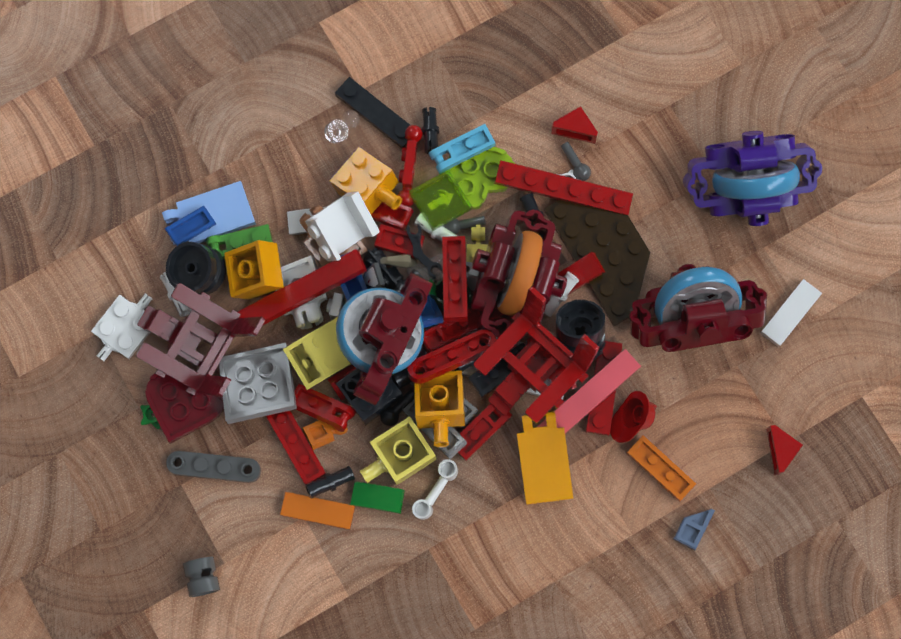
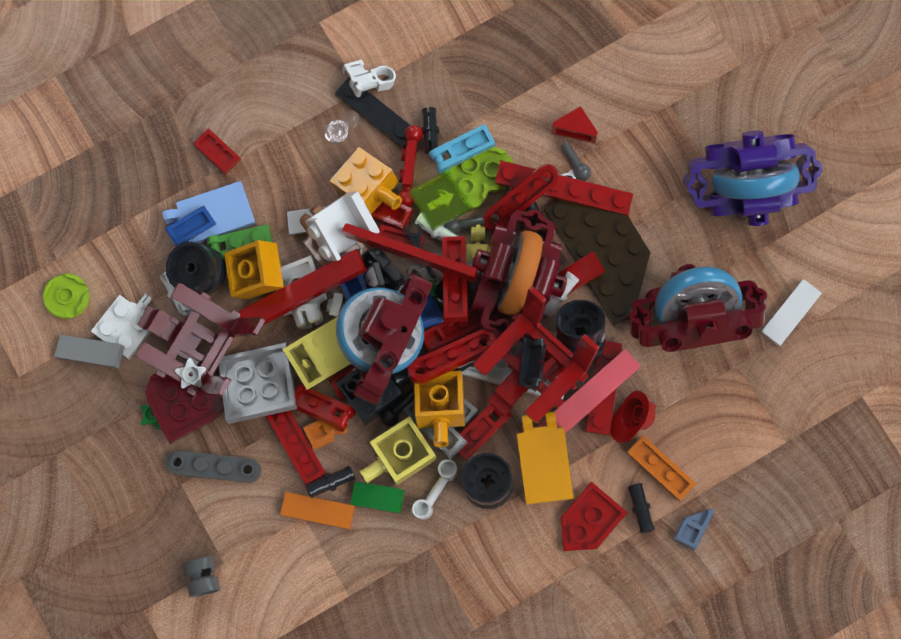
dark tan bar [380,254,417,269] -> none
black hinge [468,343,525,398] -> none
red slope [766,425,803,475] -> none
none -> lime tile [43,273,90,320]
none -> light grey tile [54,335,125,369]
none -> white plate [175,358,206,388]
none -> red plate [192,128,241,175]
none -> white piece [342,60,396,97]
none -> red tile [342,223,478,283]
none -> black wheel [462,453,513,509]
none -> red plate [483,164,559,231]
none -> black hinge [518,337,547,390]
none -> red tile [560,481,628,551]
none -> black pin [627,483,655,534]

